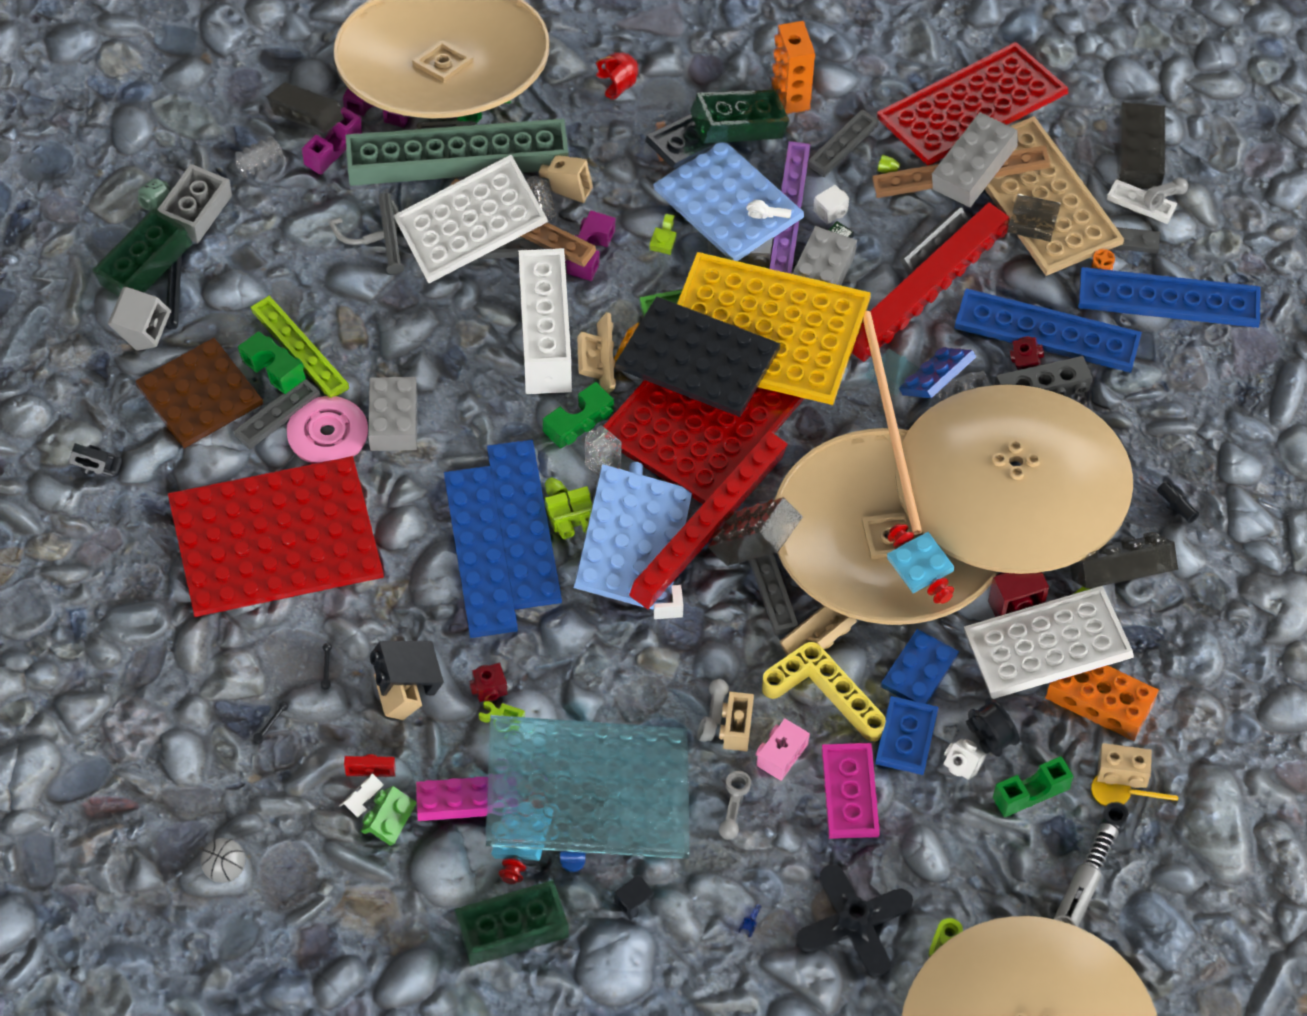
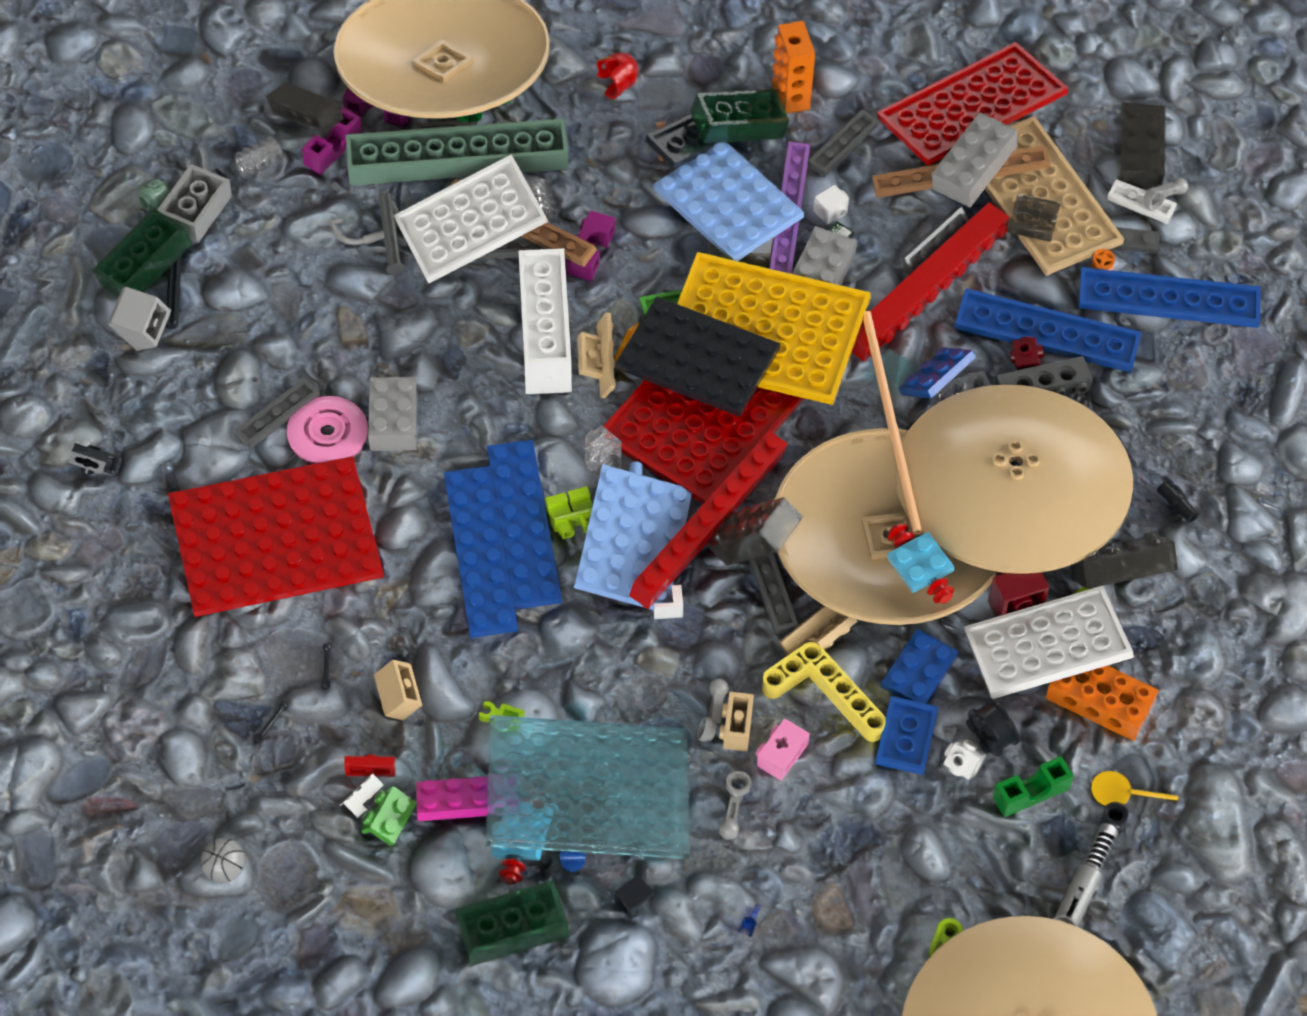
reddish brown plate [135,338,263,449] -> none
green arch [238,331,306,394] -> none
lime plate [251,295,349,398] -> none
black panel [370,641,444,696] -> none
dark red brick [469,662,508,703] -> none
tan torso [539,156,593,203] -> none
green arch [543,382,614,449] -> none
lime hose [545,477,568,496] -> none
lime plate [649,214,677,255] -> none
white plate [747,200,792,219] -> none
black piece [796,865,913,977] -> none
dark pink plate [821,743,880,839] -> none
lime hose [877,155,900,174] -> none
tan brick [1097,743,1152,788] -> none

